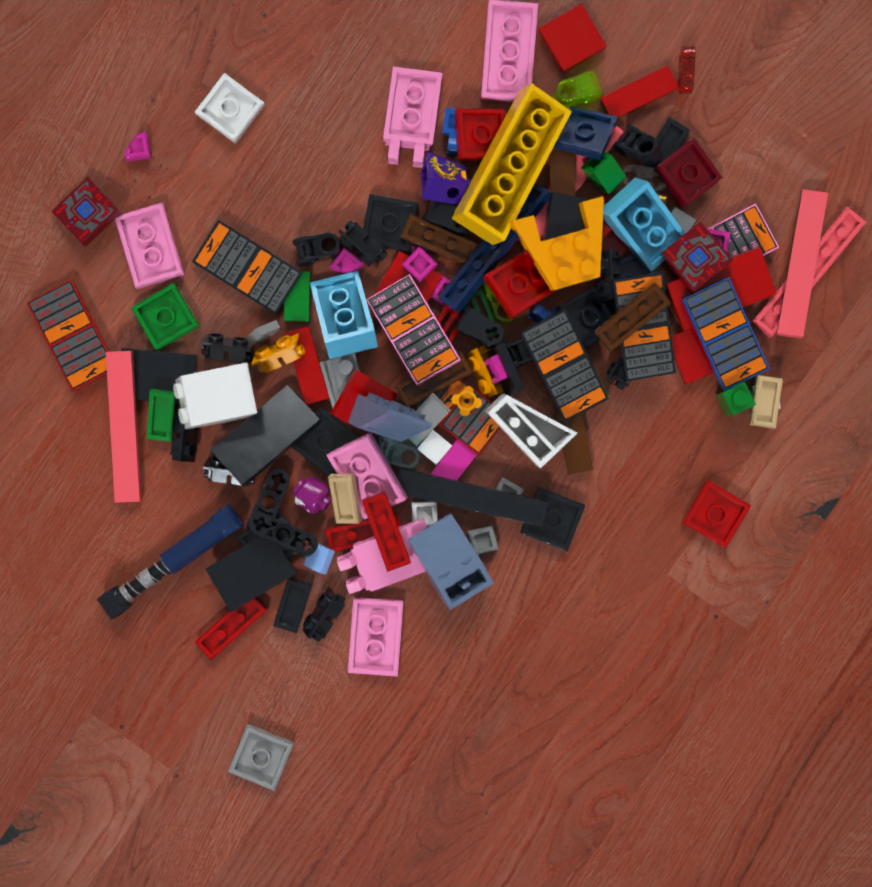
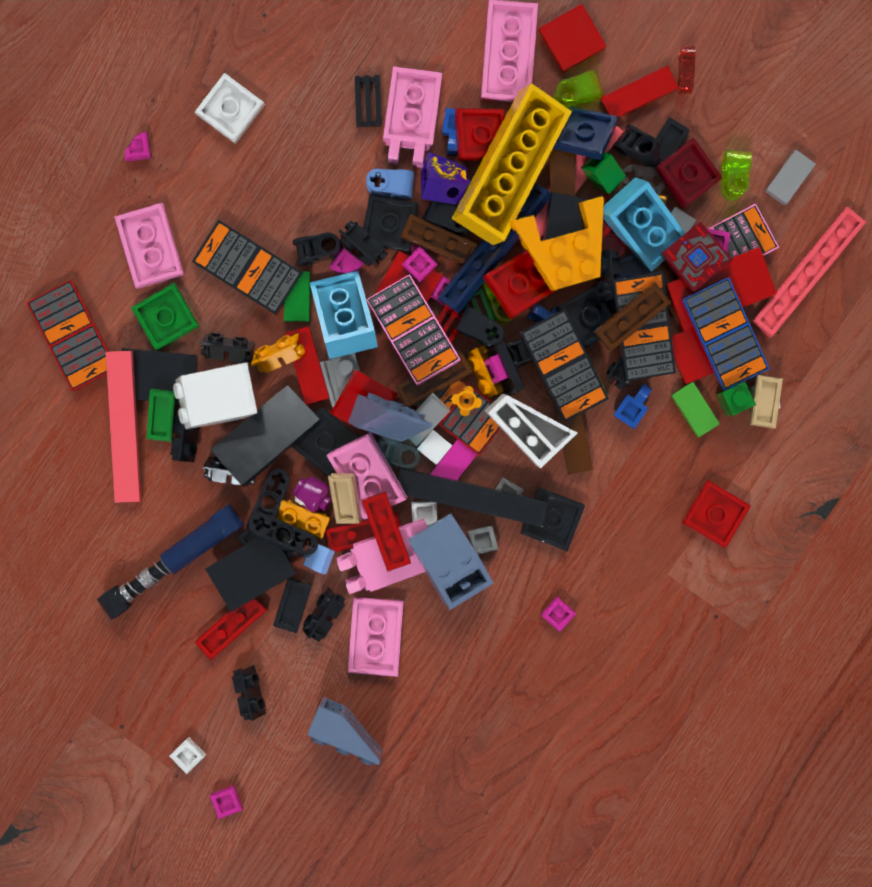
dark red tile [52,177,122,247] -> none
light grey tile [228,723,294,791] -> none
light grey tile [246,320,280,345] -> none
coral tile [777,190,828,339] -> none
none -> white tile [169,737,206,774]
none -> dark pink tile [210,785,243,819]
none -> black hinge [231,665,266,721]
none -> light orange hinge [276,500,330,538]
none -> sand blue slope [307,697,383,766]
none -> black tile [355,75,382,128]
none -> medium blue piece [366,168,415,199]
none -> dark pink tile [541,596,577,632]
none -> blue plate [613,384,652,429]
none -> bright green tile [670,382,720,438]
none -> clear neon green piece [721,150,752,201]
none -> light grey tile [765,150,816,206]

